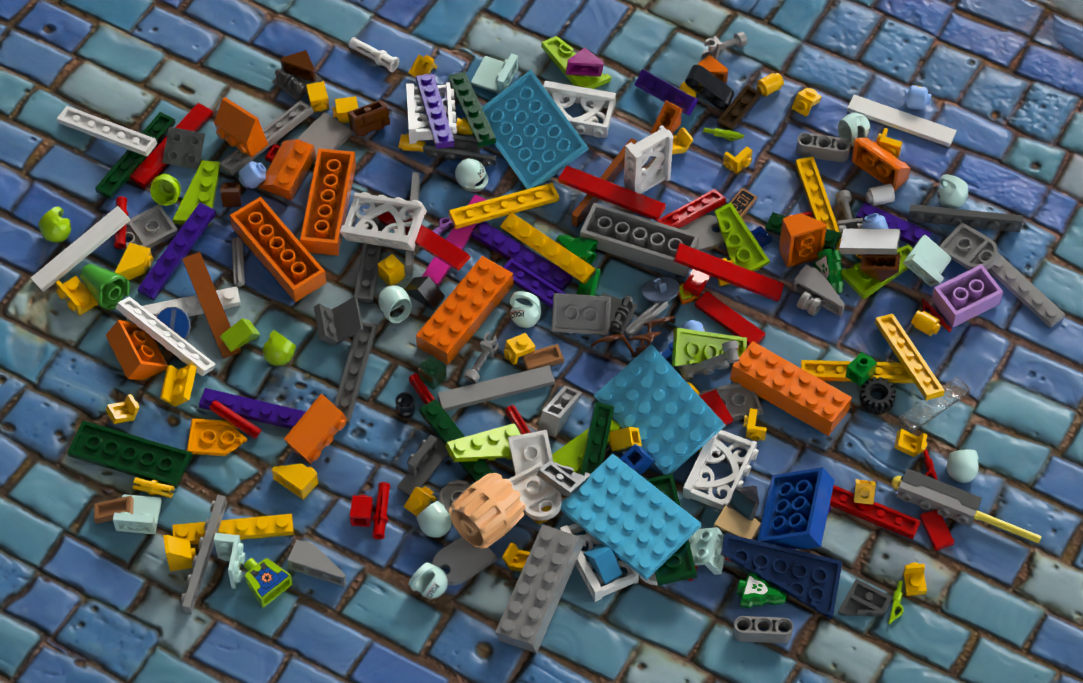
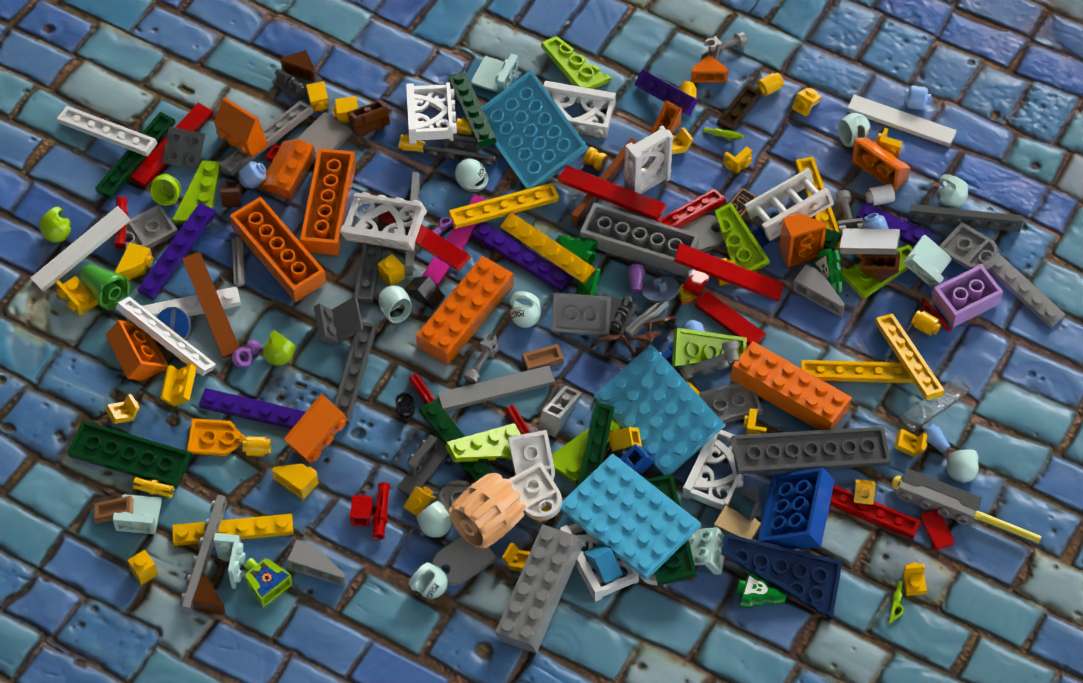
yellow slope [163,535,196,572] -> none
red axle [209,400,261,439] -> none
lime slope [220,318,260,352] -> none
white pin [348,37,400,72] -> none
yellow bracket [408,54,438,78] -> none
plate [416,74,454,149] -> none
clear green brick [419,355,447,390] -> none
dark purple plate [503,258,566,309] -> none
yellow bracket [504,333,536,365] -> none
dark grey wing [537,461,591,498] -> none
magenta slope [565,48,604,77] -> none
black beam [685,65,735,110] -> none
red tile [699,389,733,425] -> none
light grey beam [733,616,793,643] -> none
light grey beam [796,133,850,162] -> none
light grey wheel [797,291,823,317] -> none
dark grey wing [838,579,892,616] -> none
green brick [845,352,877,387] -> none
black tyre [859,377,896,415] -> none
red hand [923,449,938,480] -> none
none -> yellow brick [128,550,158,585]
none -> reddish brown slope [193,573,226,615]
none -> medium lavender plate [232,340,261,368]
none -> yellow brick [242,436,271,457]
none -> yellow wheel [583,147,608,171]
none -> medium lavender cone [627,264,646,294]
none -> dark grey plate [731,426,891,475]
none -> white fence [745,168,834,241]
none -> light blue cone [923,424,950,453]

